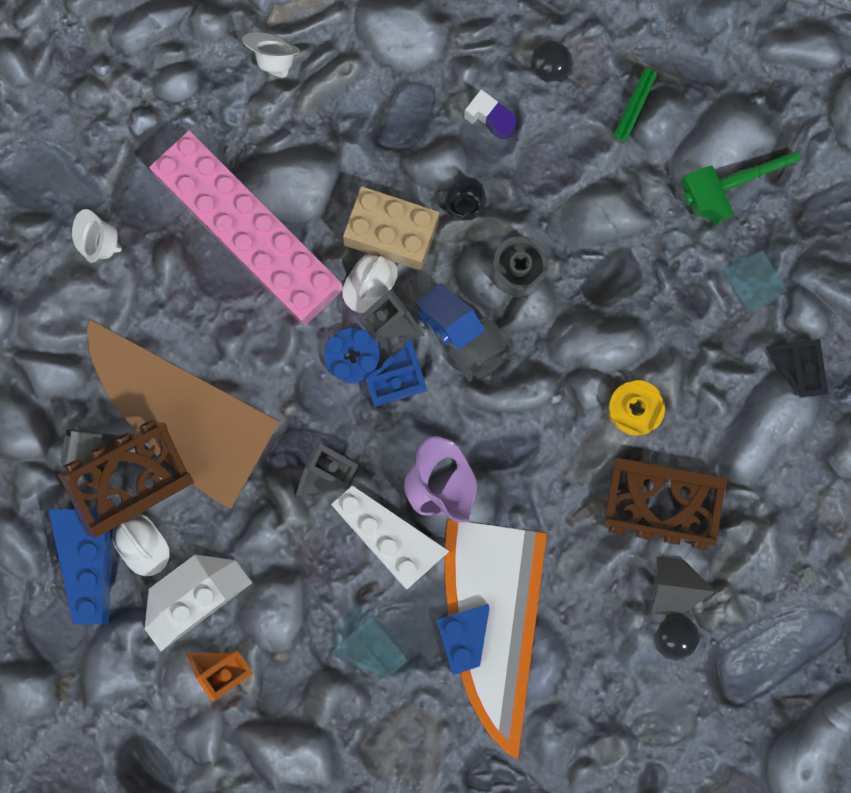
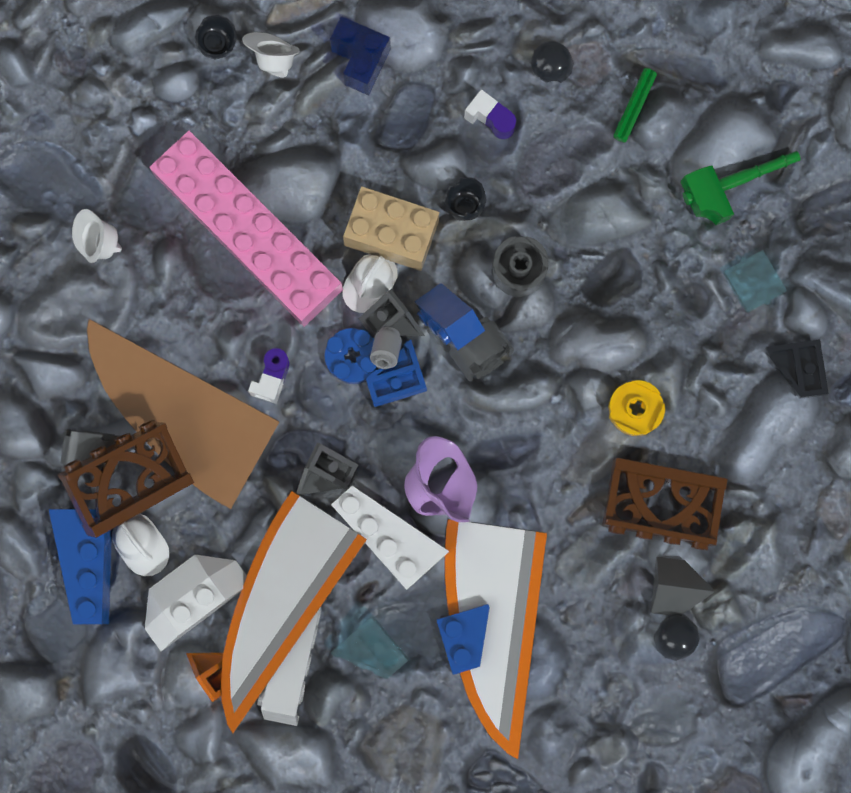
none -> black hair [195,15,237,60]
none -> sticker [221,491,367,733]
none -> leg [248,348,290,404]
none -> white wedge [257,607,321,726]
none -> clear blue brick [330,16,391,96]
none -> light grey brick [370,327,402,369]

